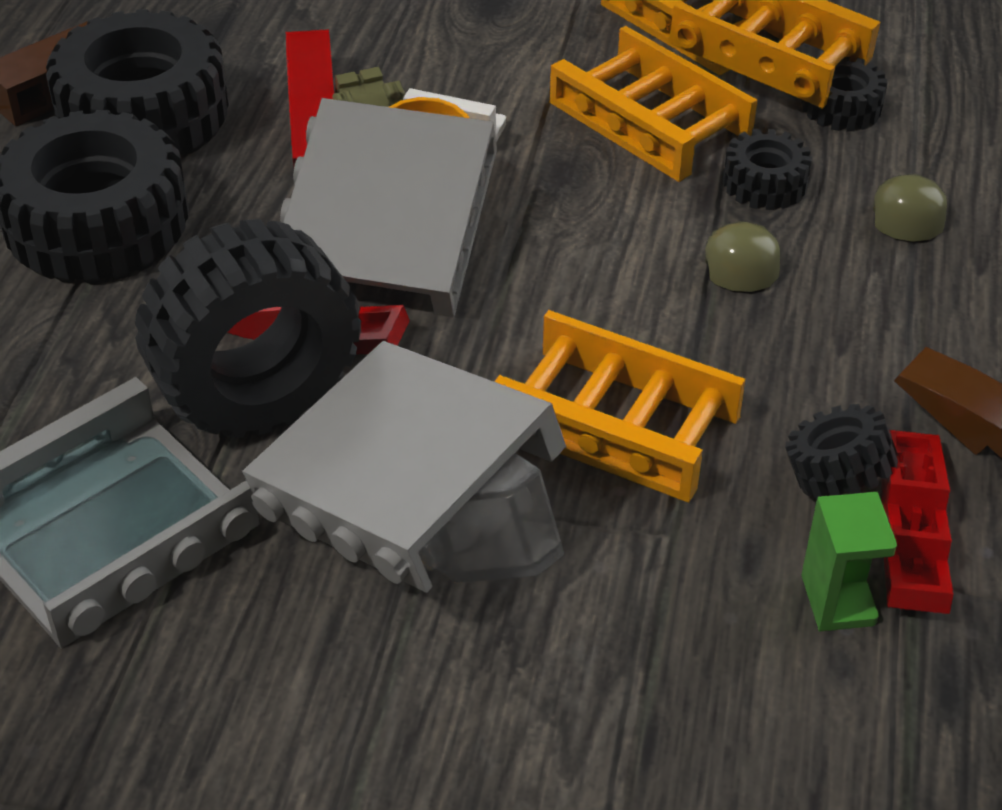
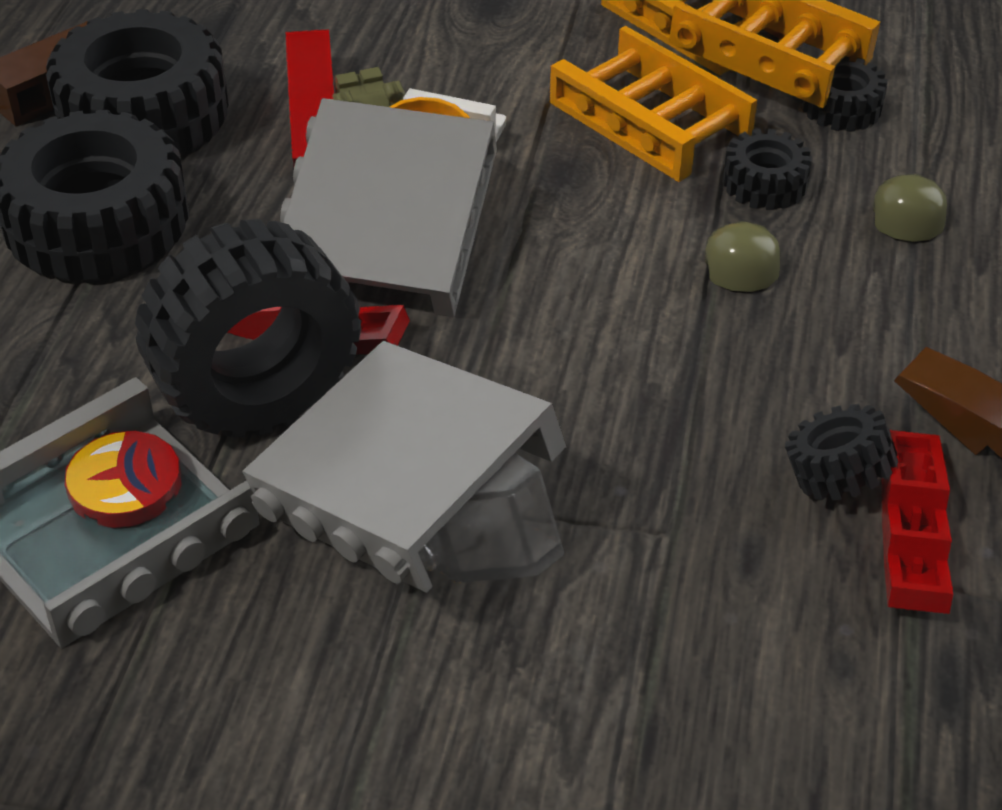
light orange fence [494,310,746,503] -> none
bright green panel [801,491,897,632] -> none
none -> tile [64,430,181,528]

